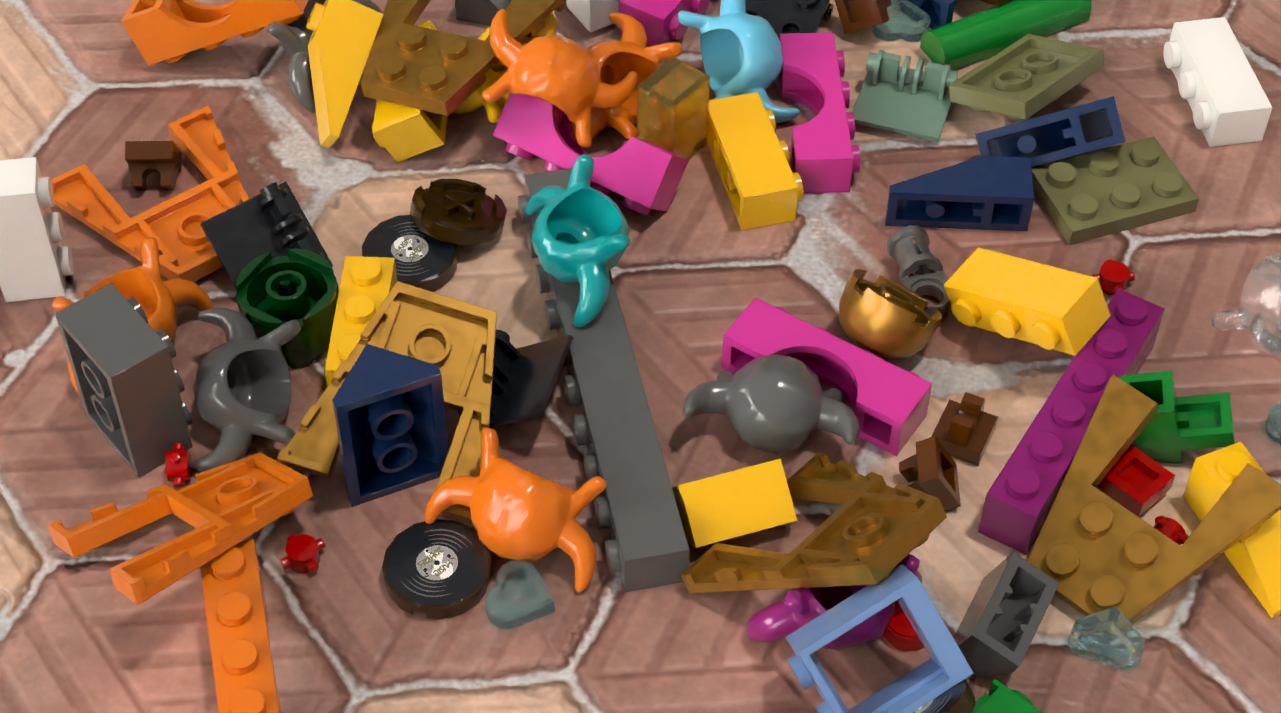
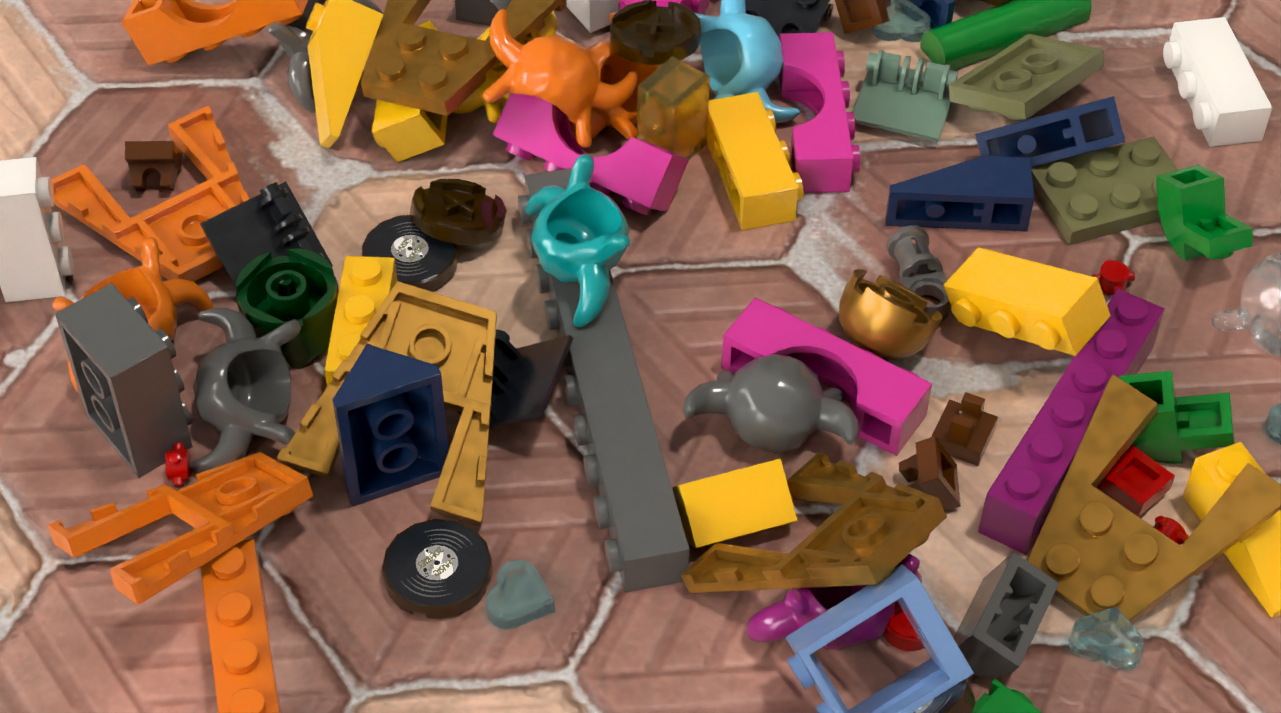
red piece [280,534,325,573] -> none
orange piece [425,428,607,593] -> none
none -> dark brown tile [610,0,701,65]
none -> green brick [1156,165,1253,261]

